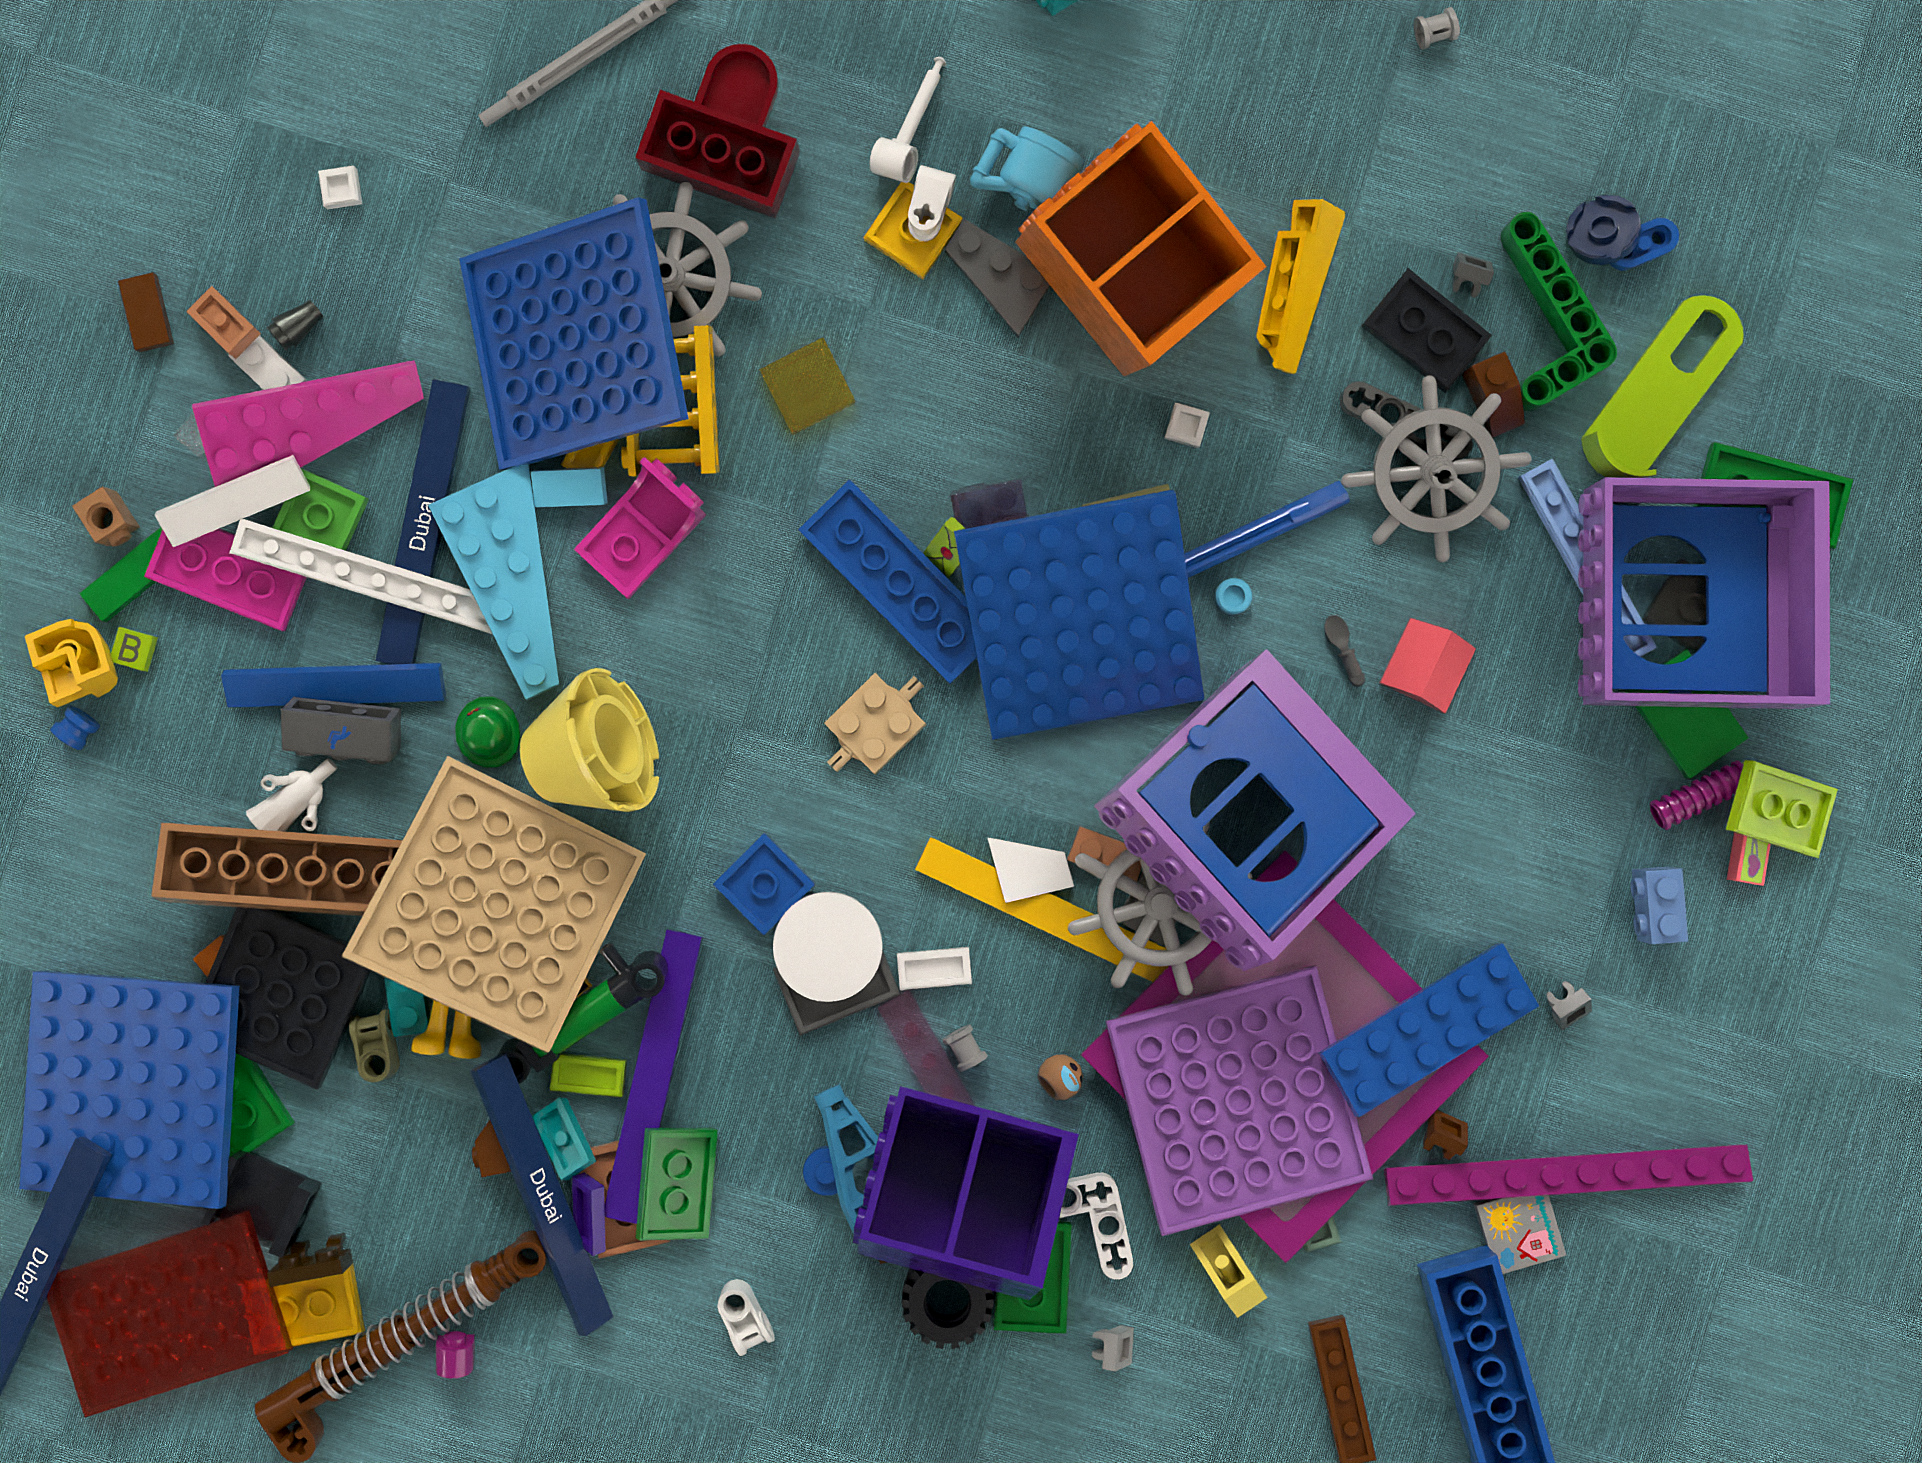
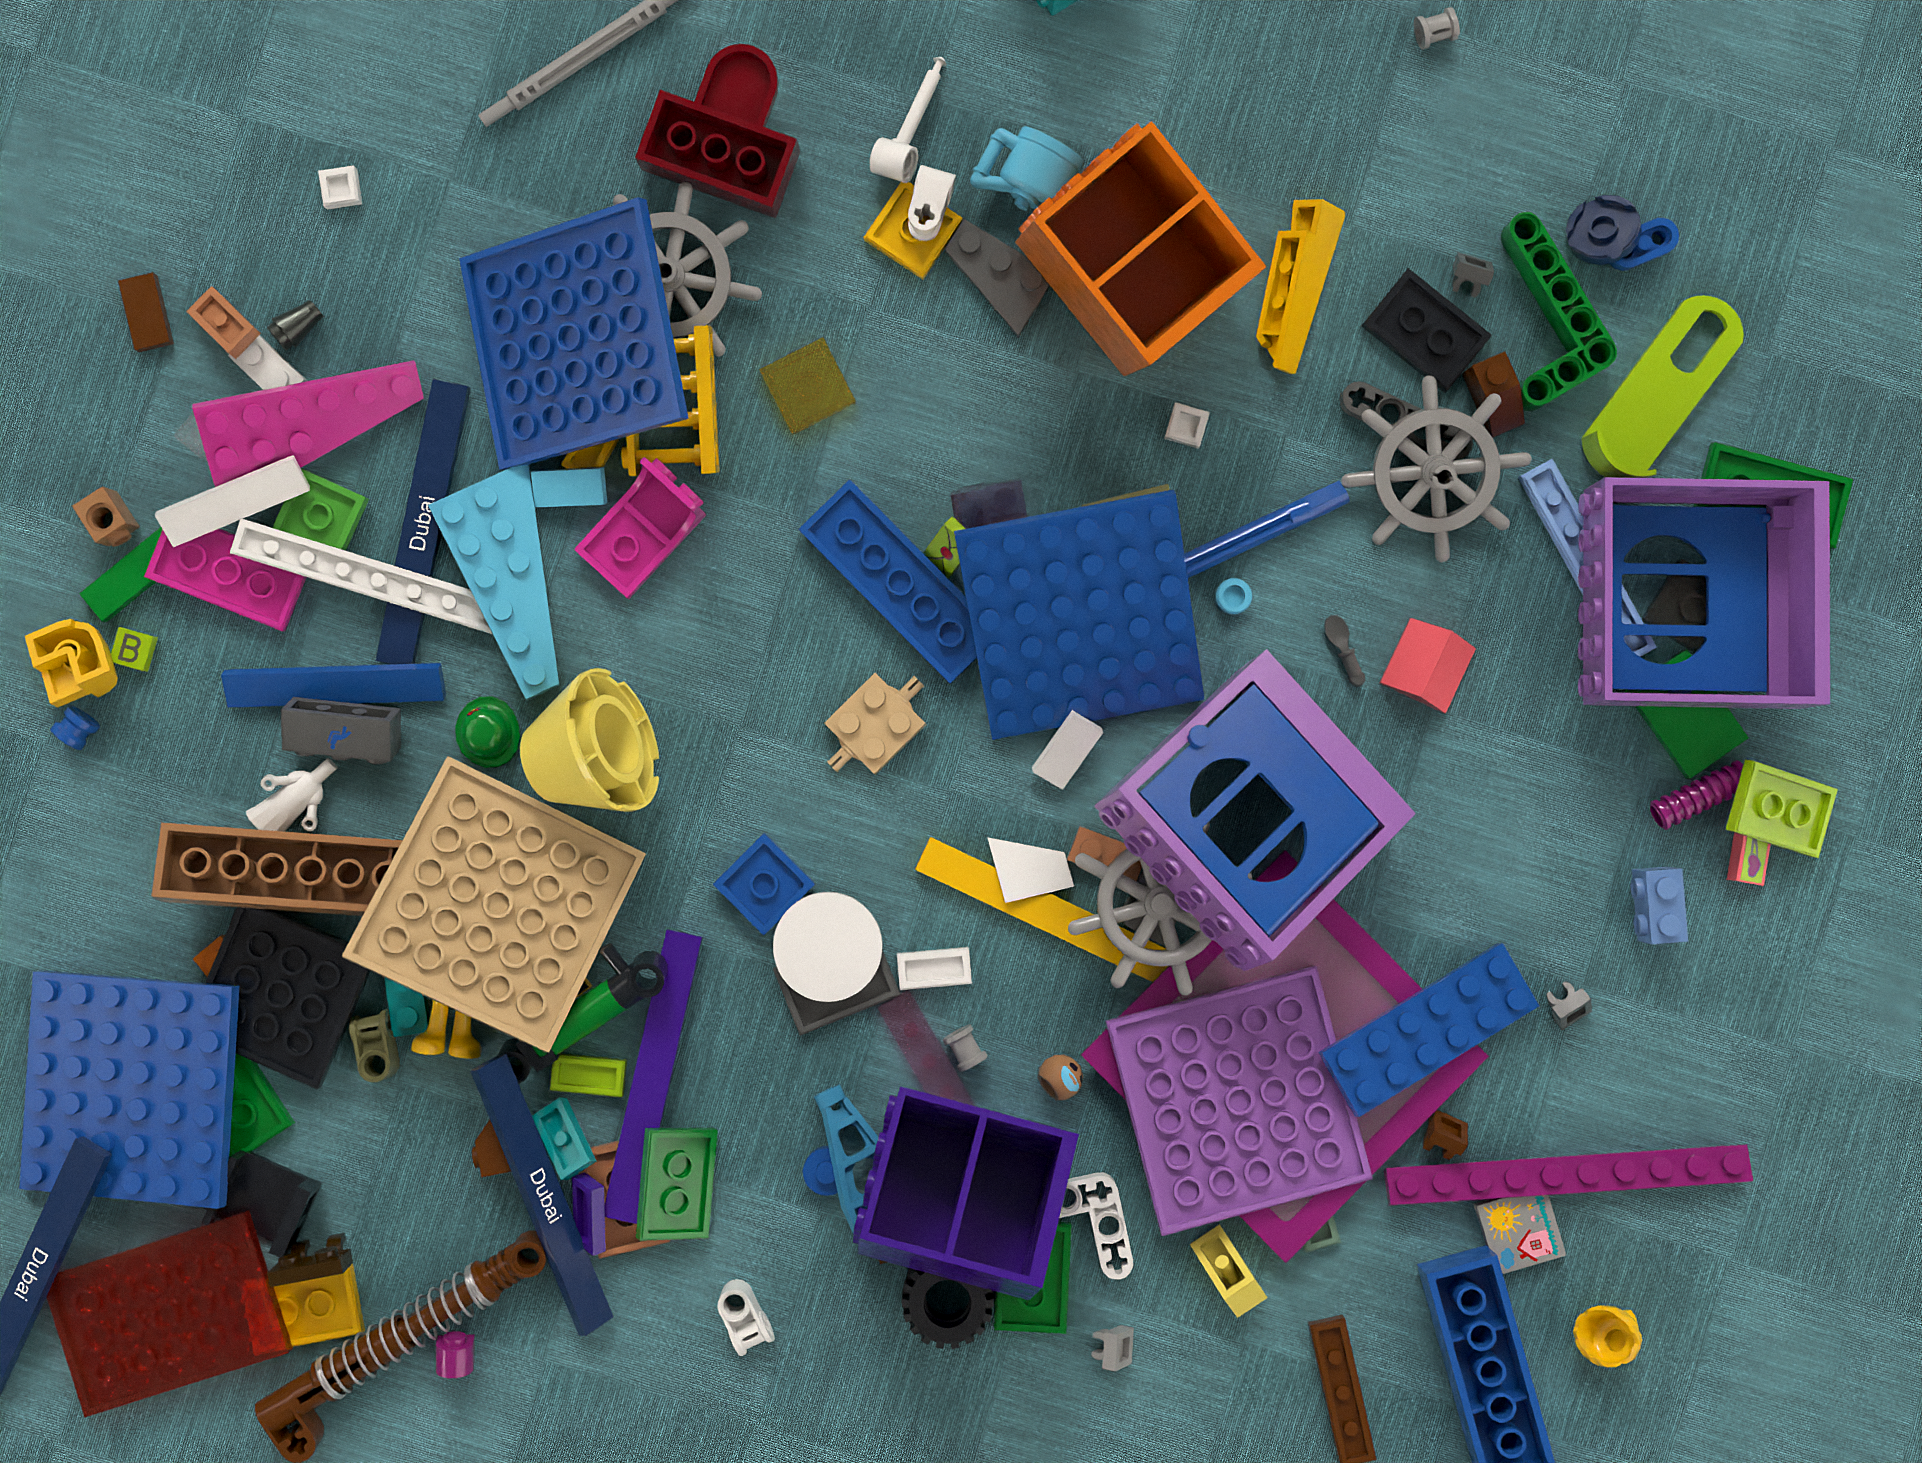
none -> white tile [1032,710,1103,790]
none -> yellow hair [1573,1305,1642,1367]

